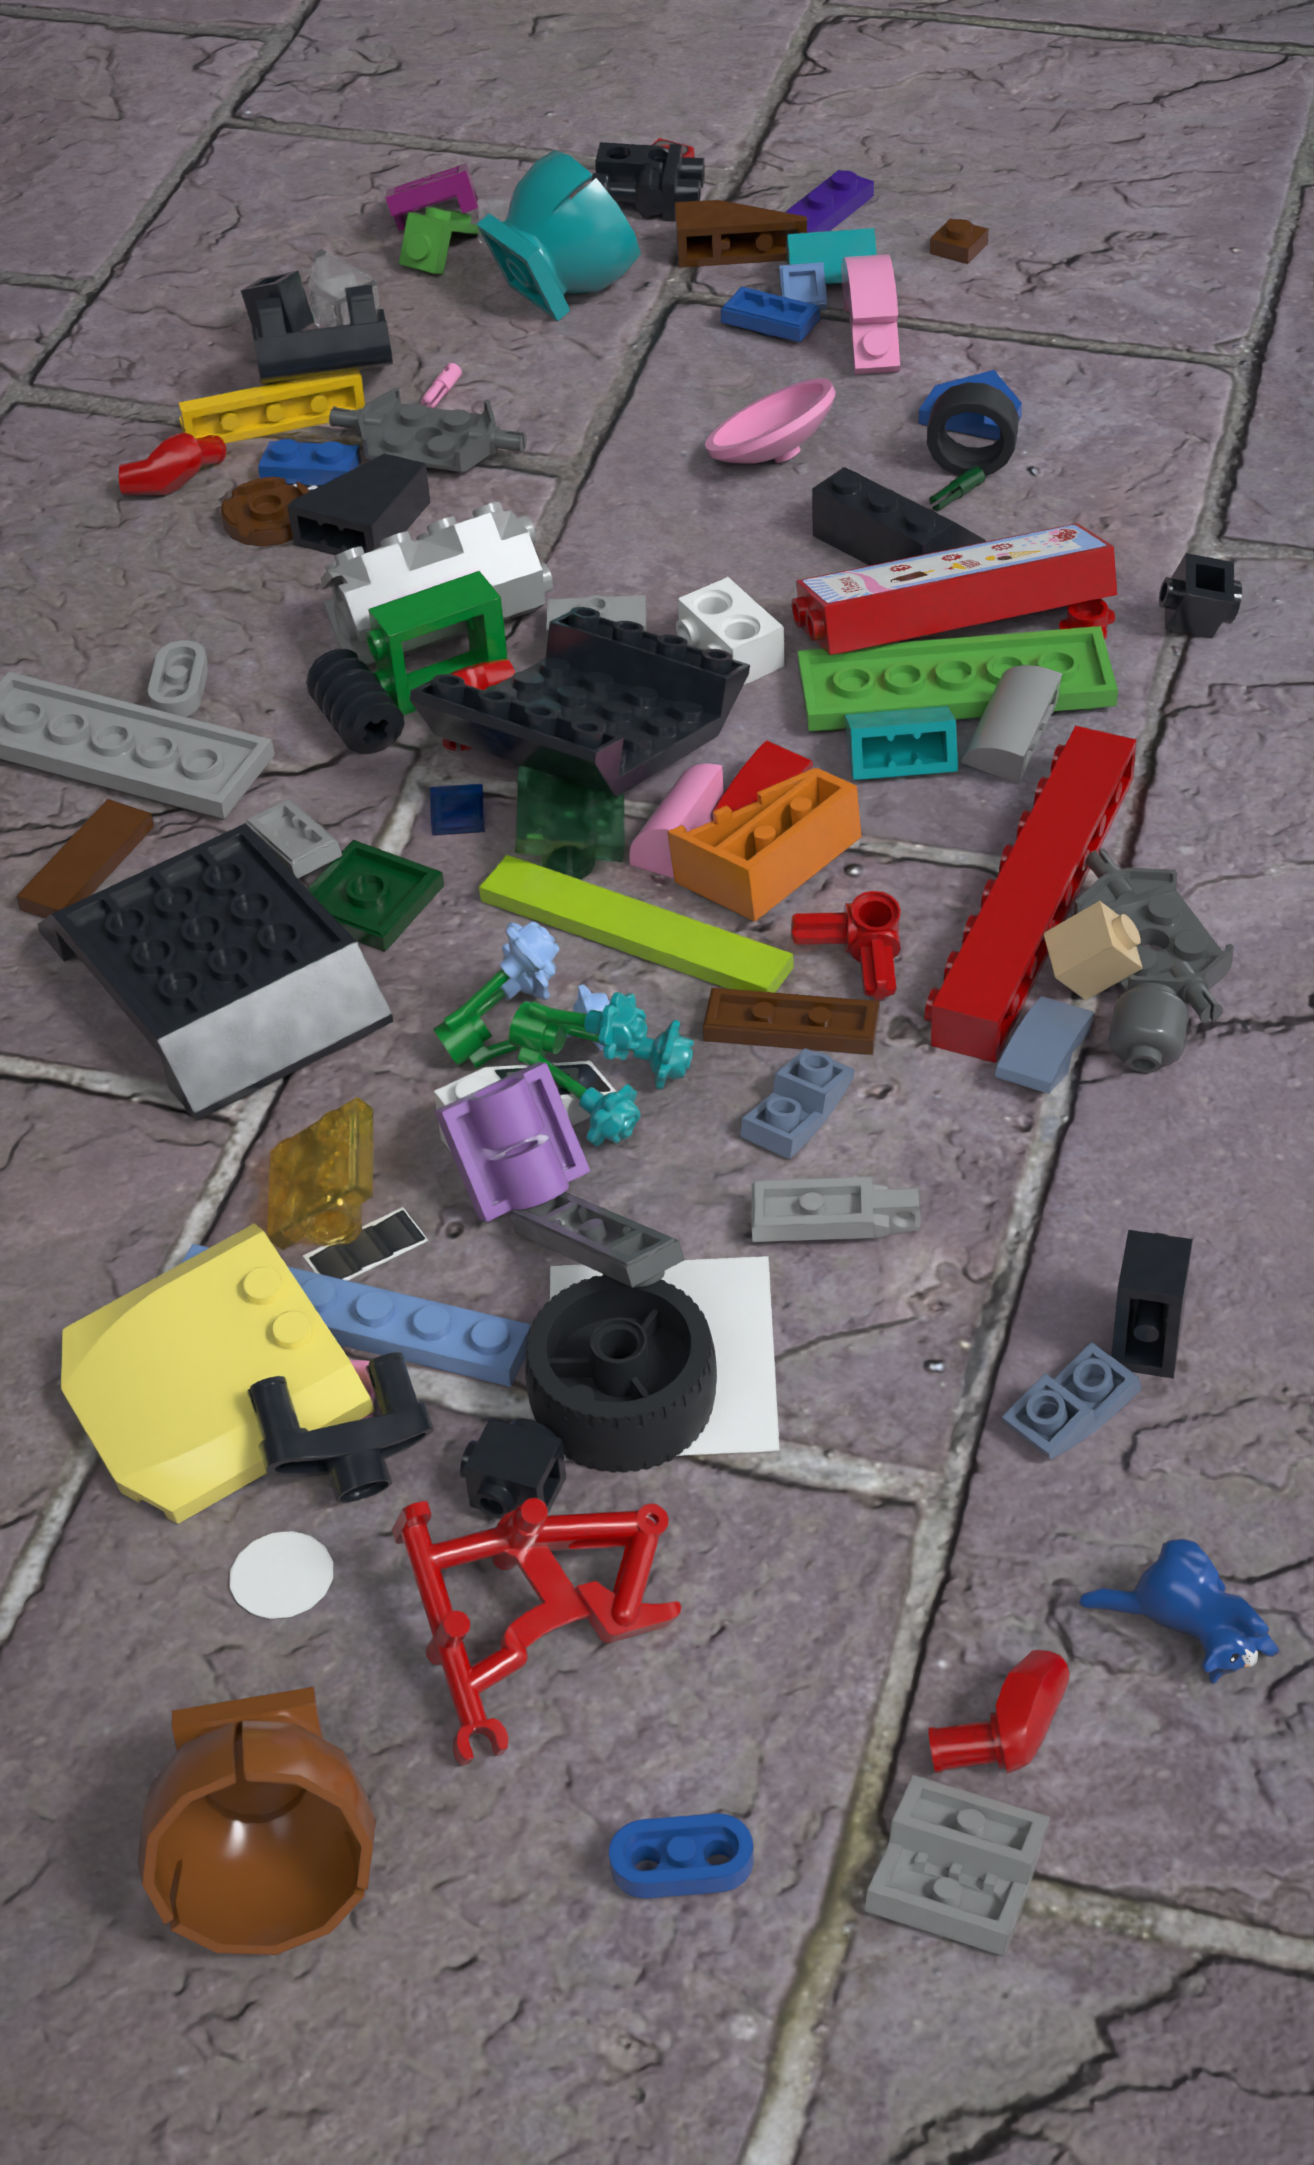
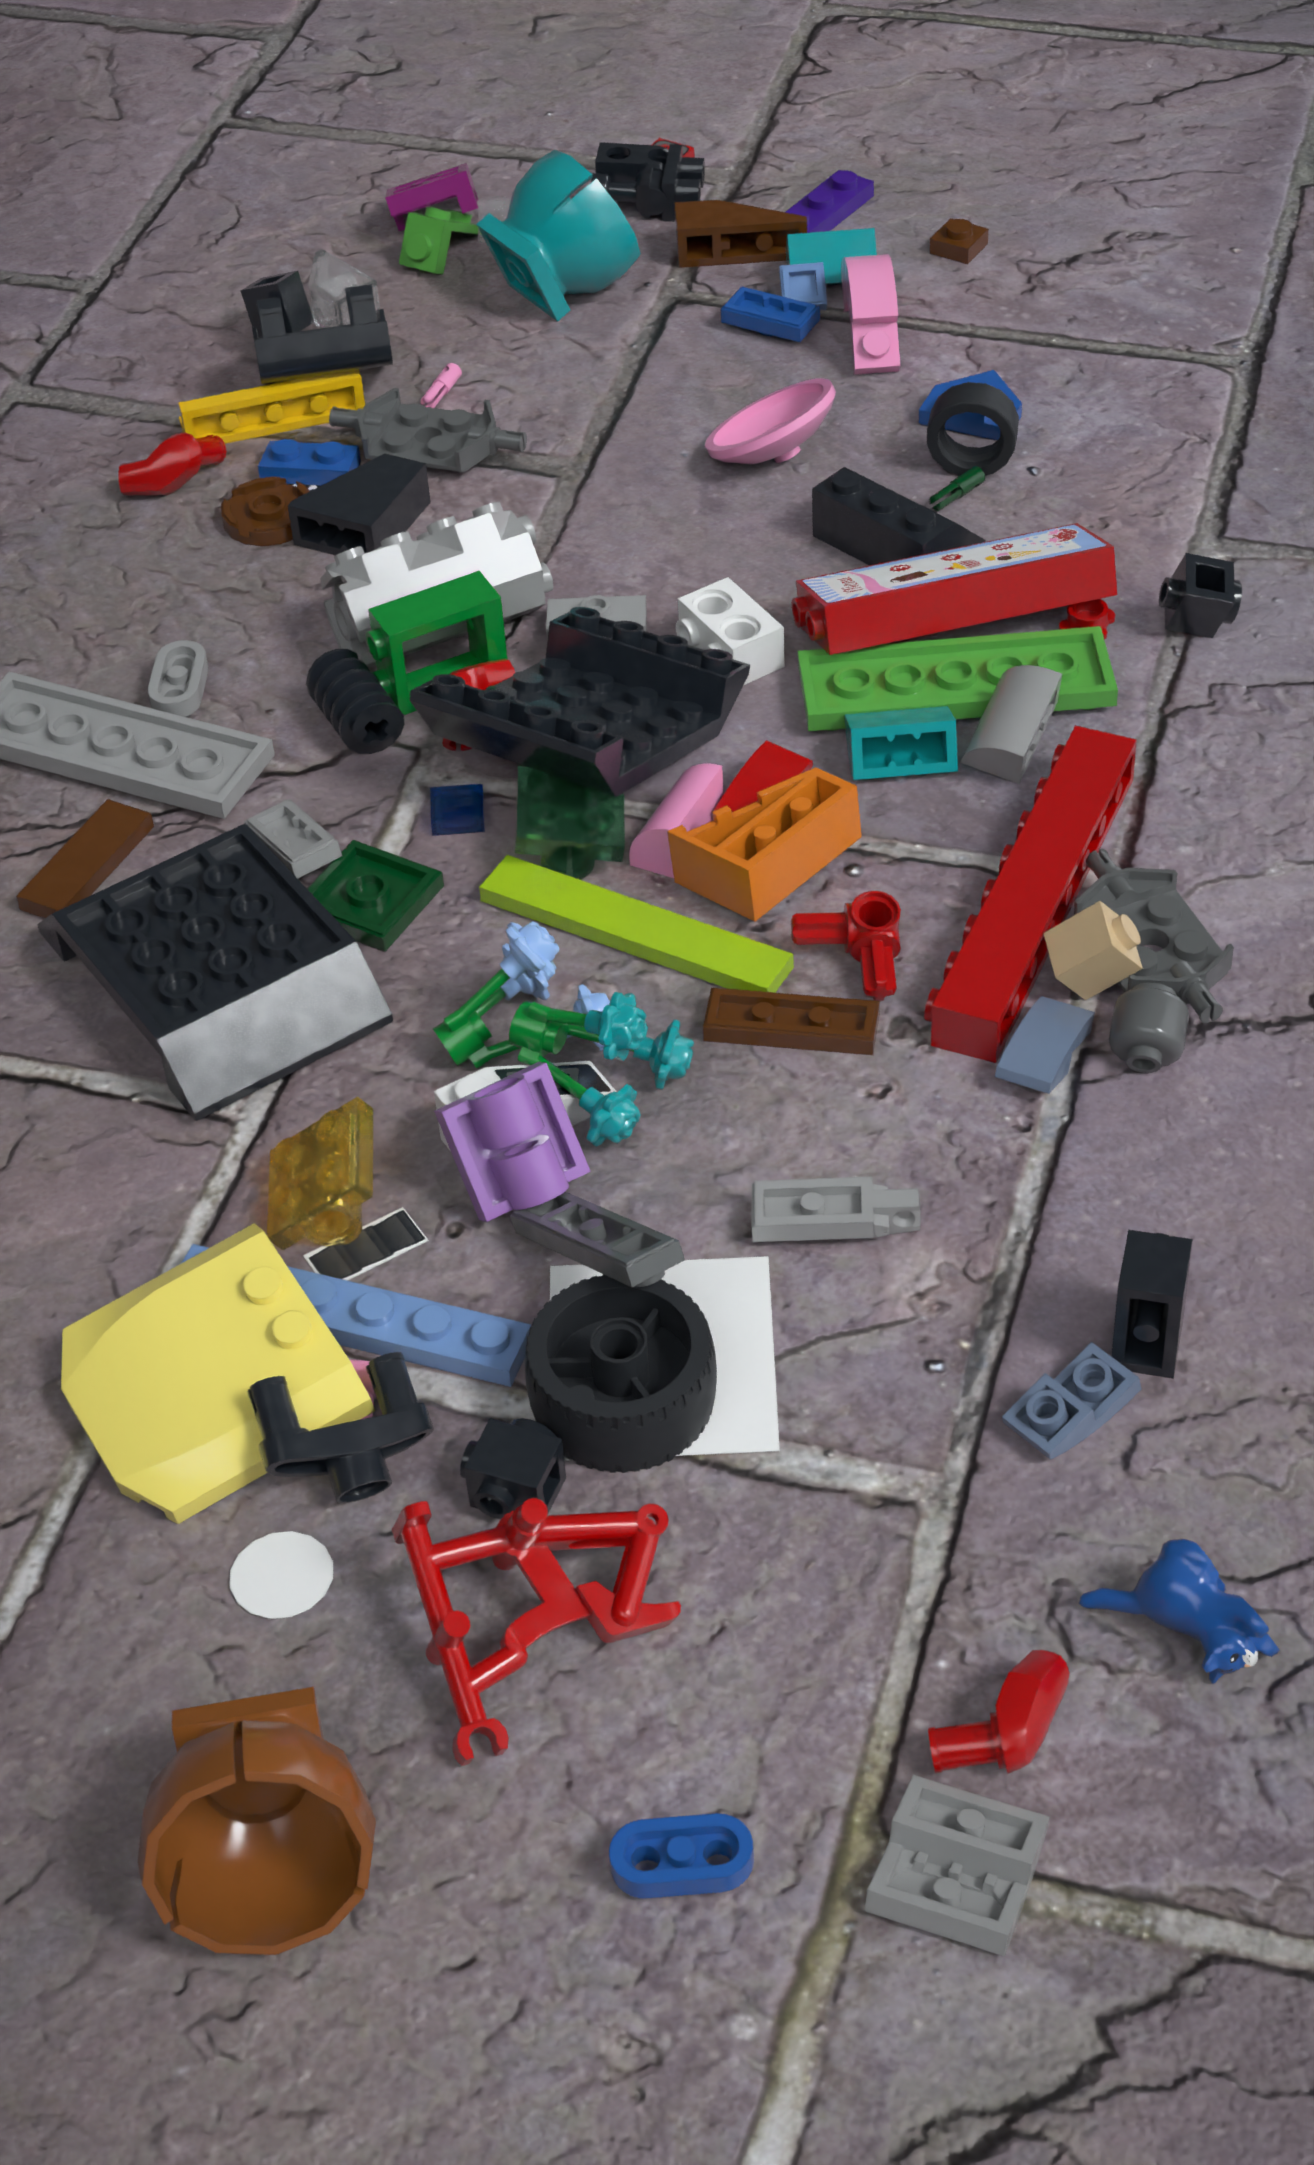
sand blue slope [740,1048,855,1159] -> none

